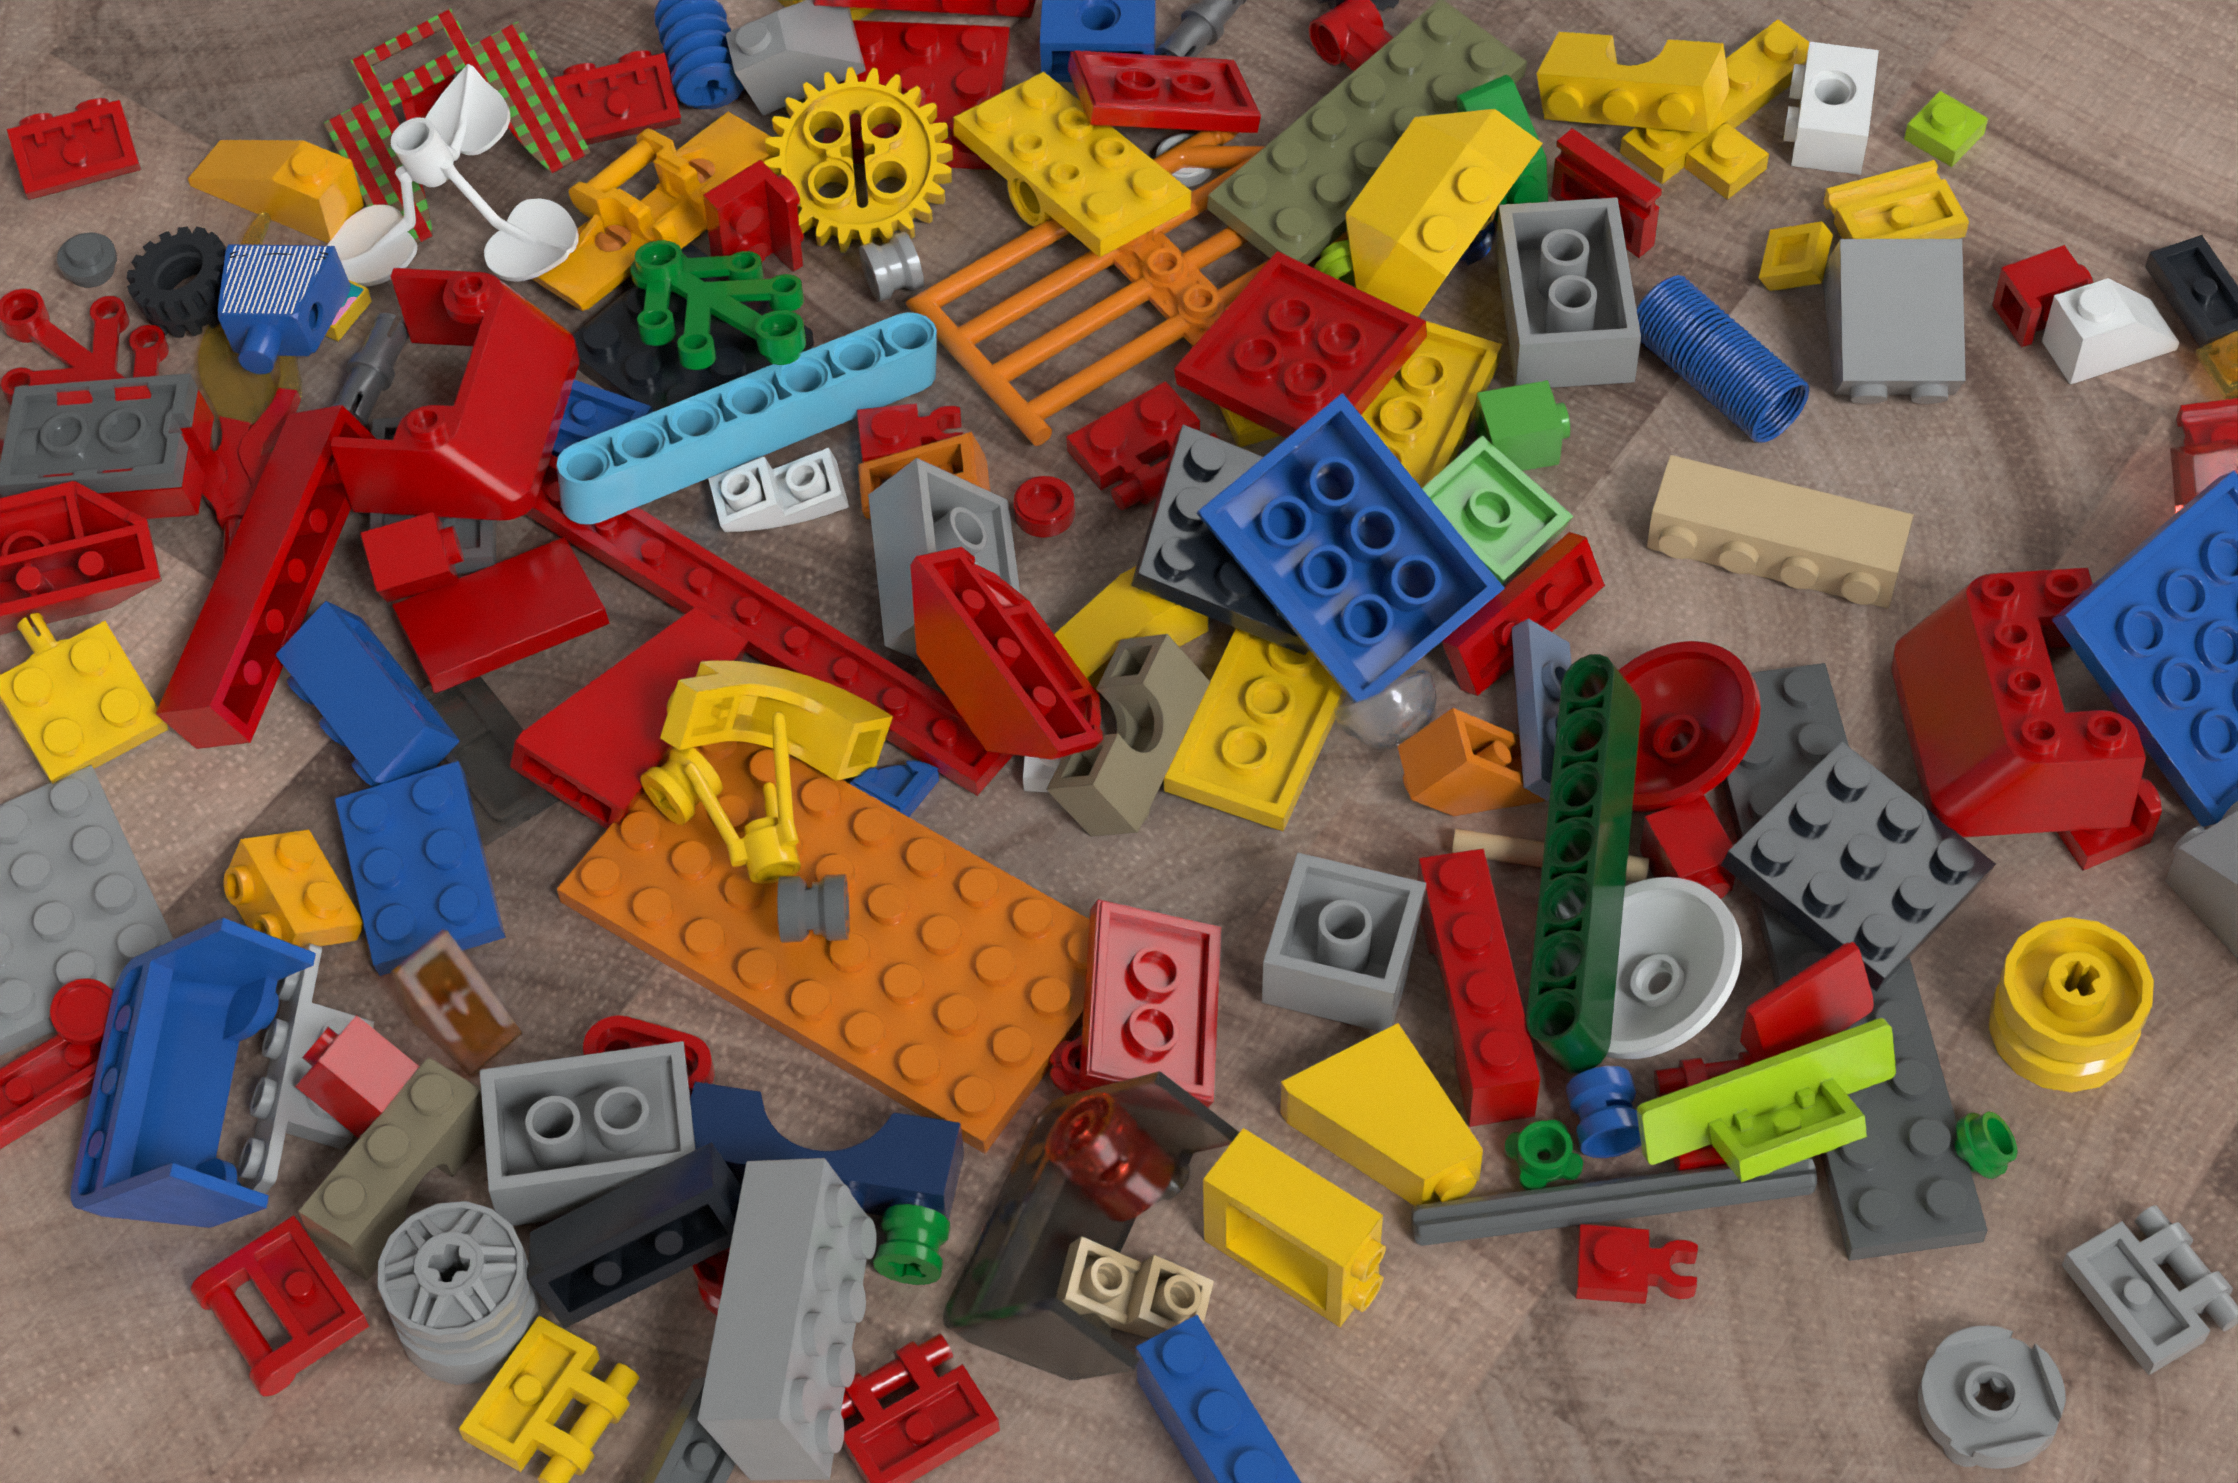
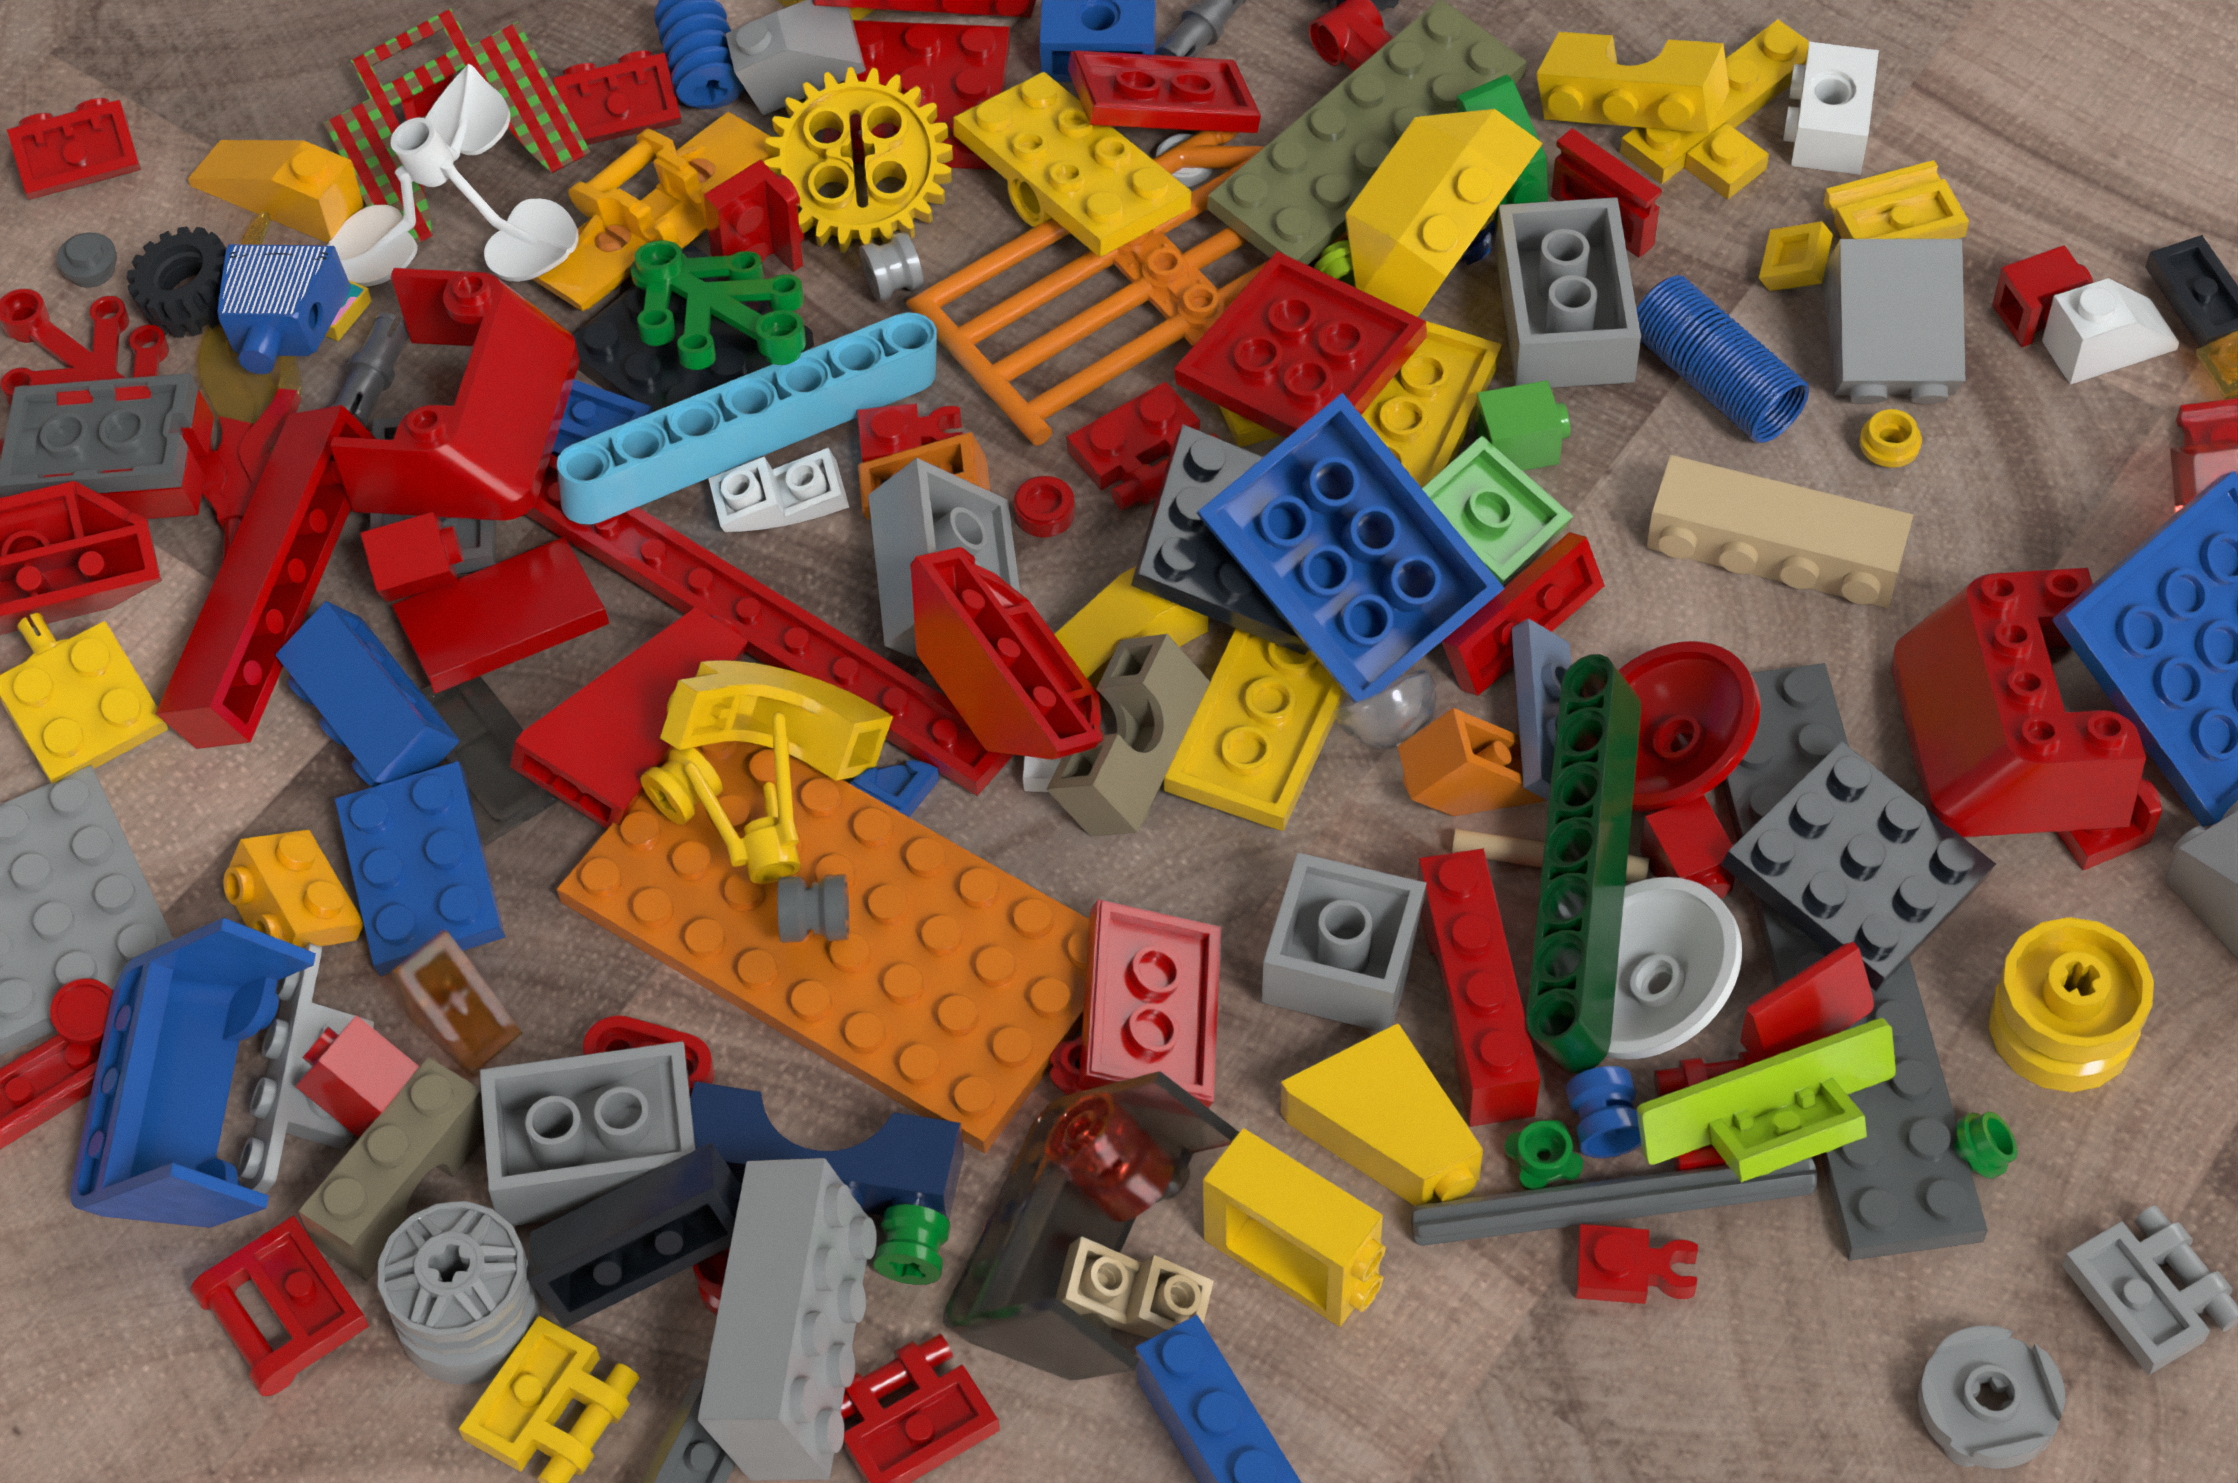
lime plate [1904,91,1988,167] -> none
none -> yellow plate [1859,409,1922,468]

